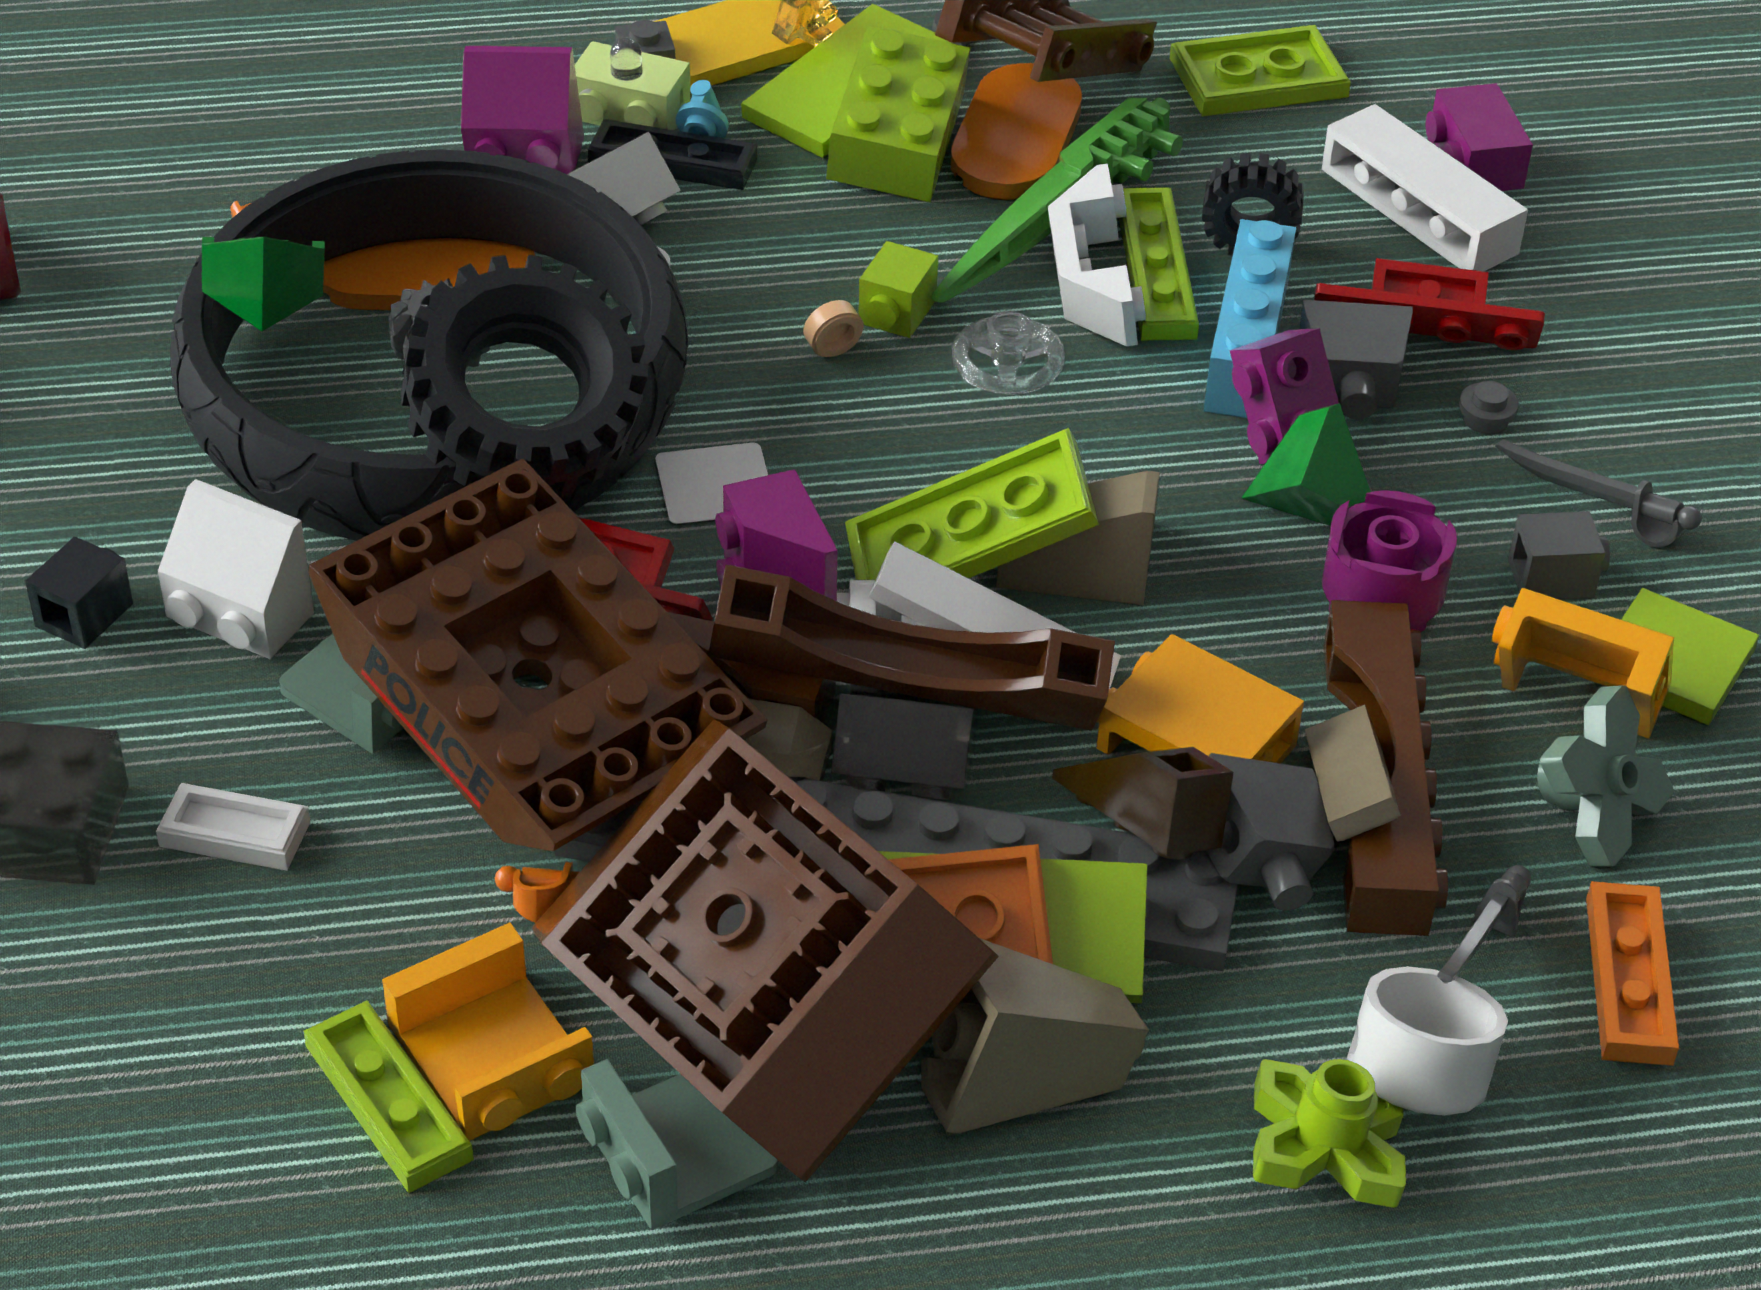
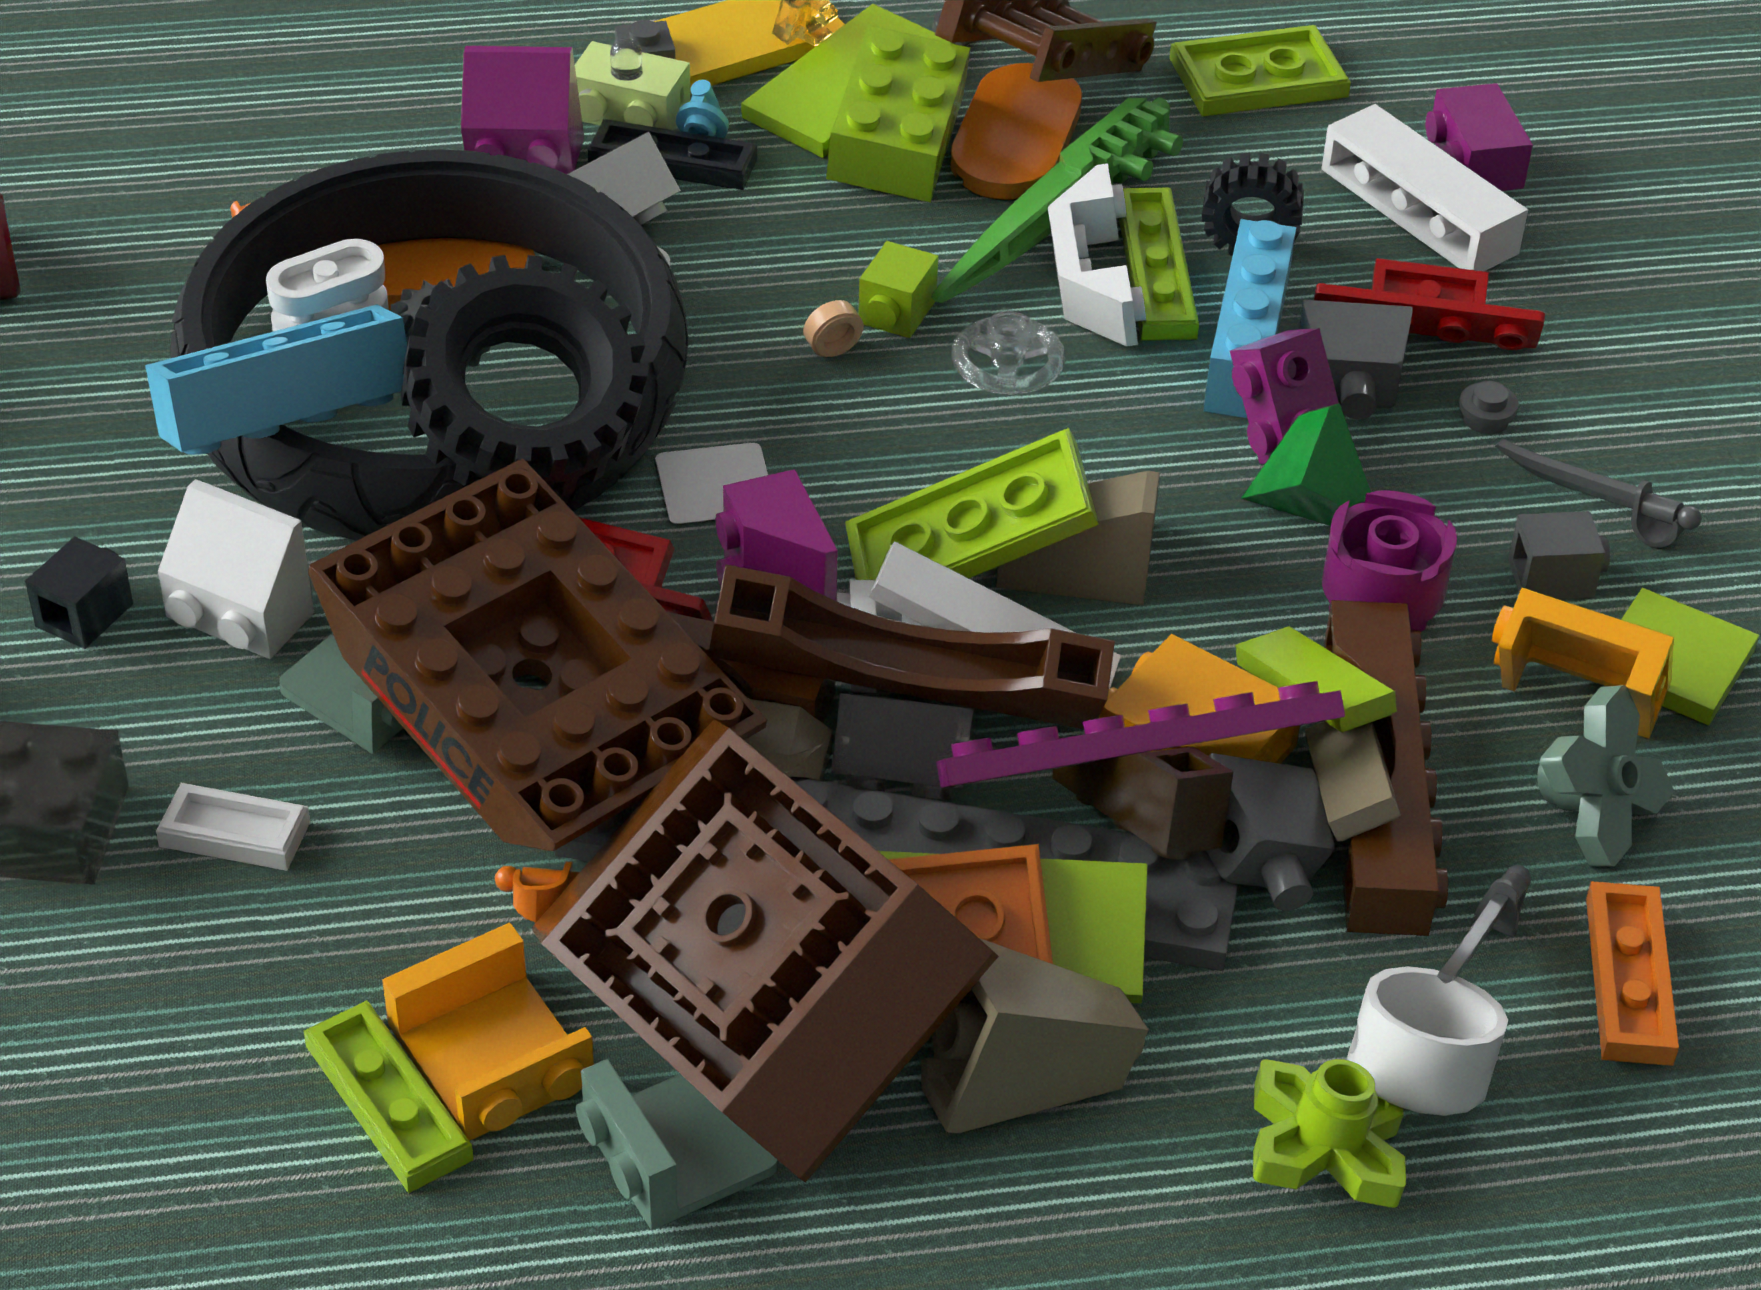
green slope [202,236,325,332] -> none
none -> medium azure brick [145,304,407,455]
none -> white brick [266,239,389,331]
none -> magenta plate [936,681,1345,788]
none -> lime tile [1235,626,1397,733]

